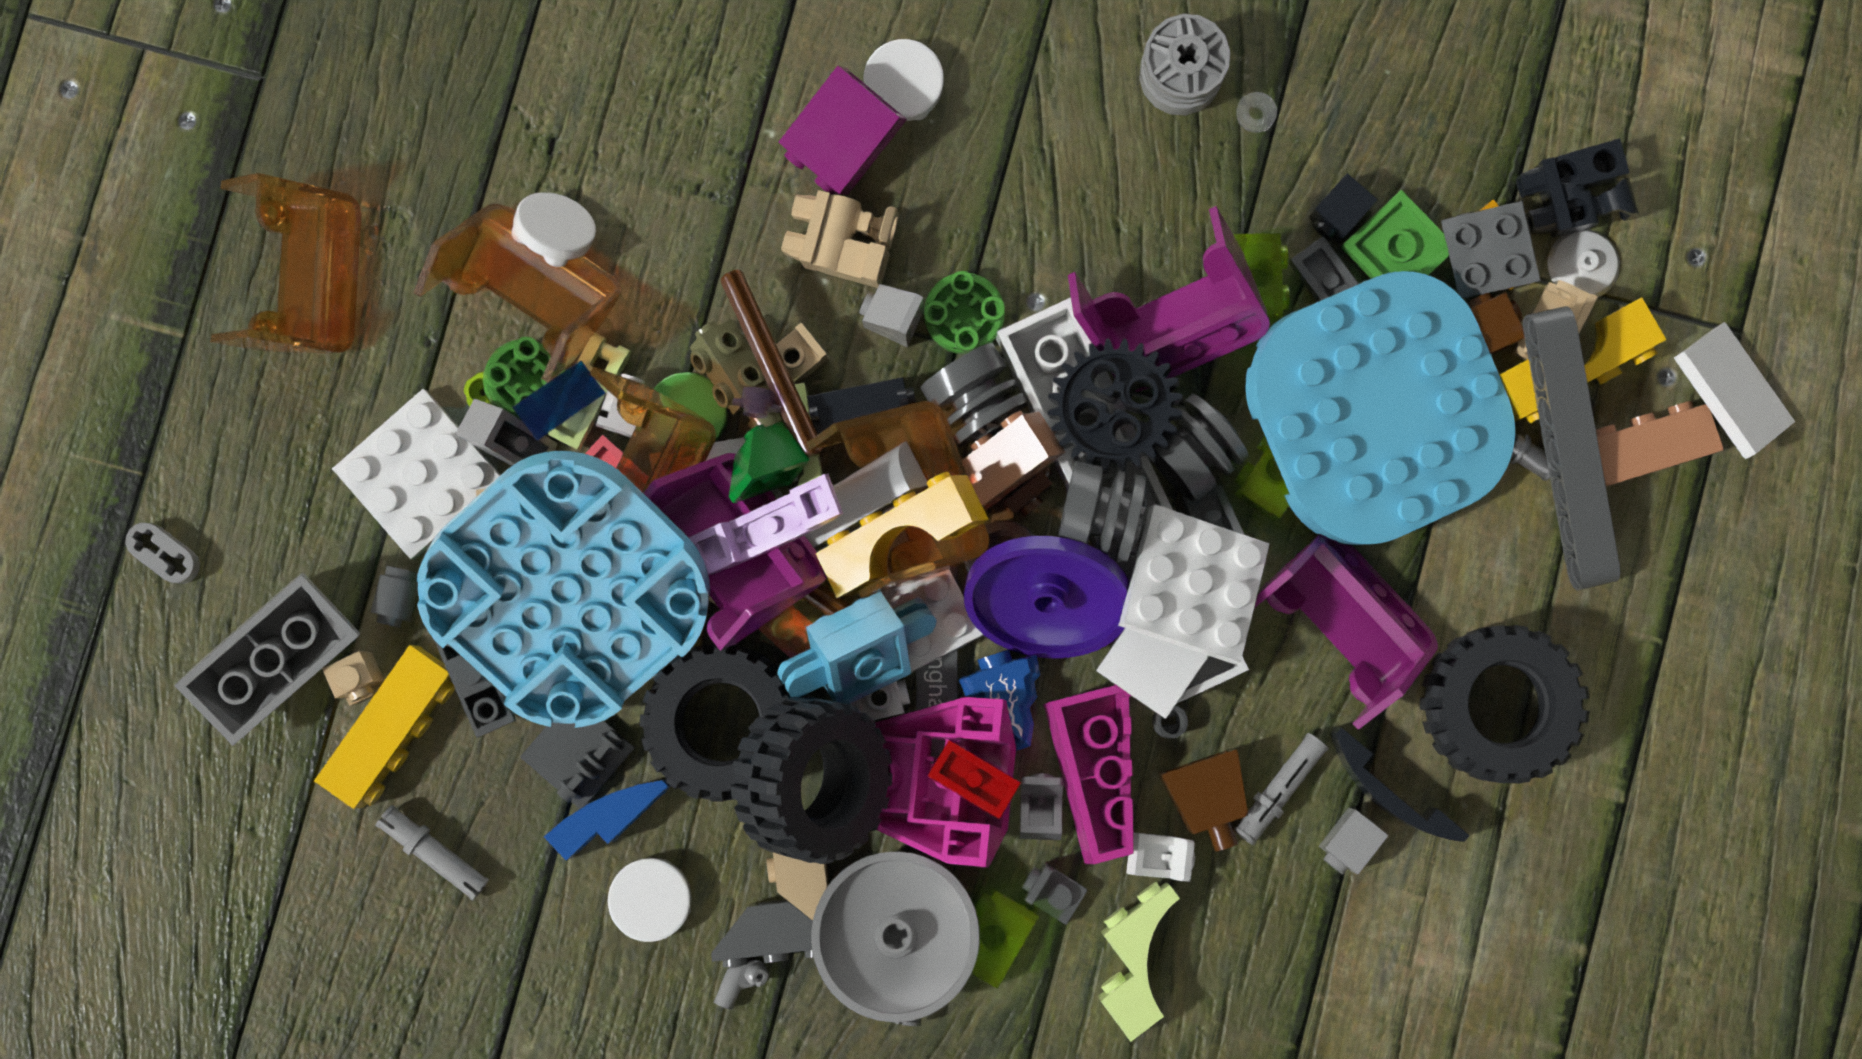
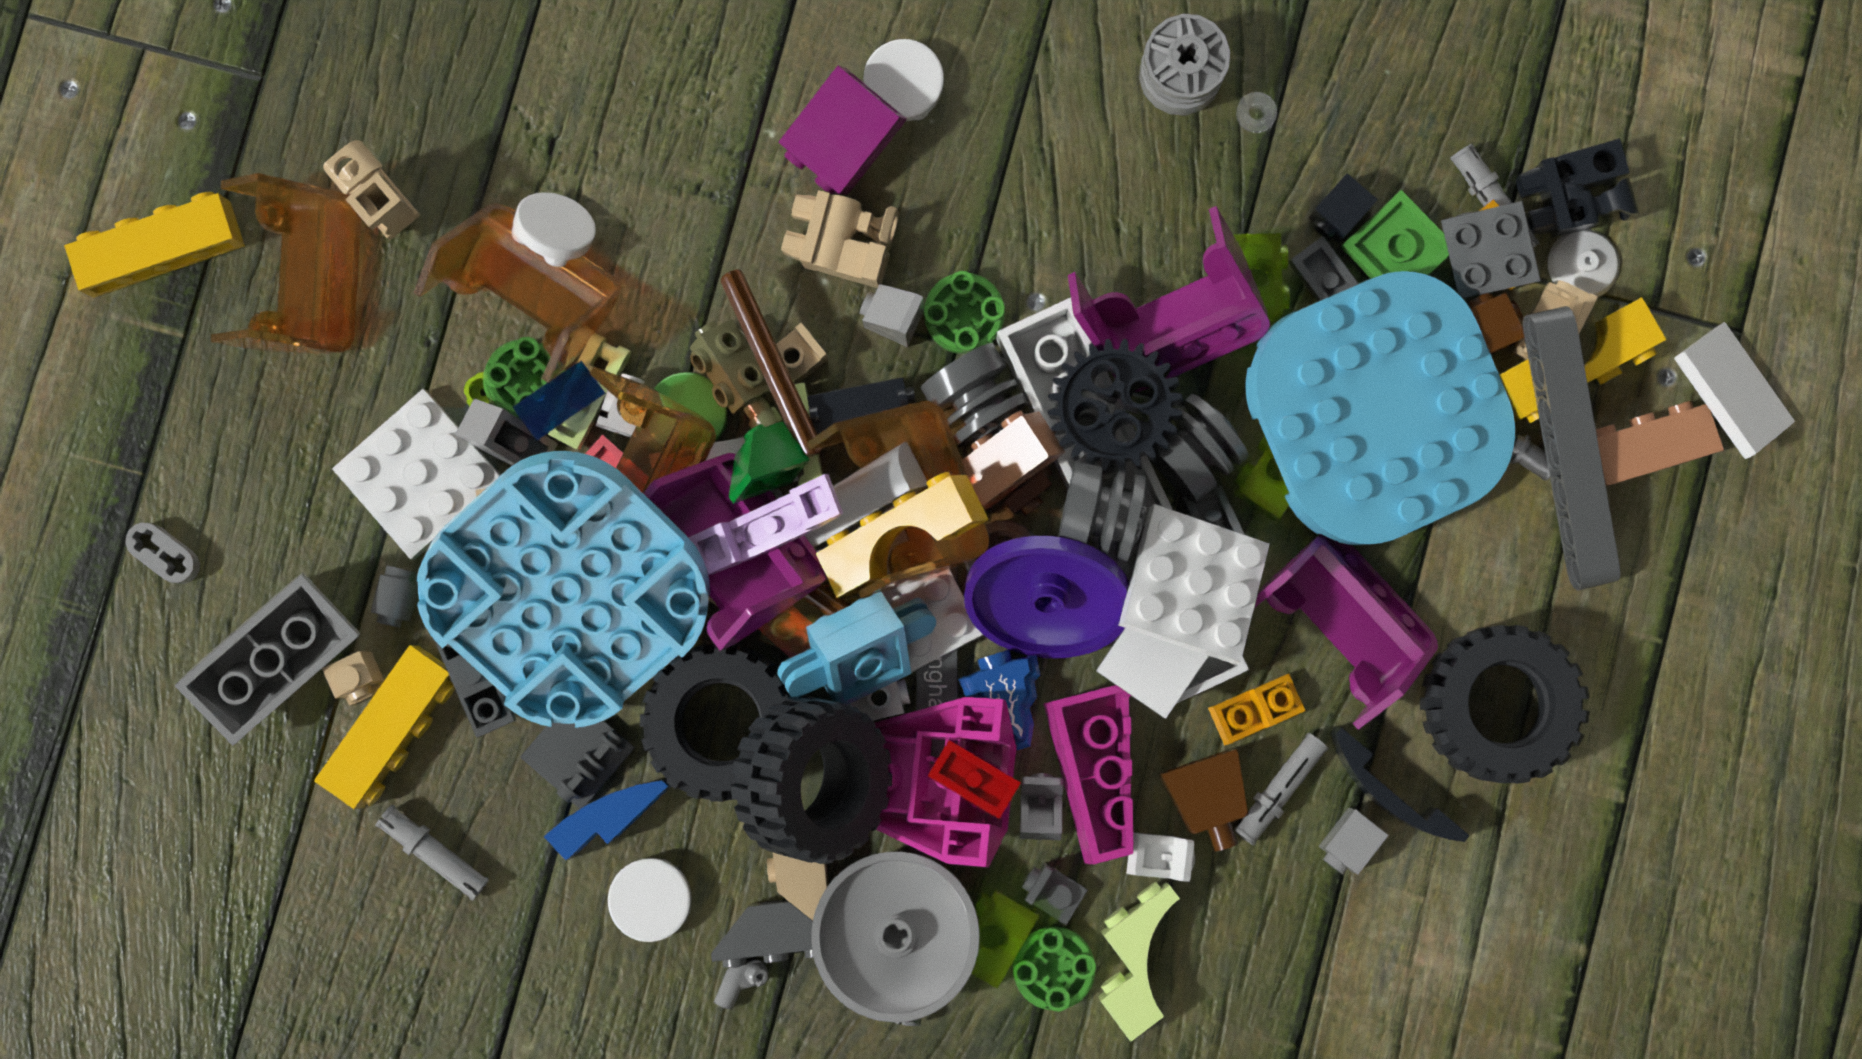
clear purple plate [732,387,782,419] -> none
dark grey hinge [1152,706,1188,738] -> none
none -> yellow brick [64,192,245,298]
none -> tan hips [323,140,420,240]
none -> bright green tile [1013,926,1096,1012]
none -> light orange slope [1208,673,1305,746]
none -> light grey pin [1450,143,1540,247]

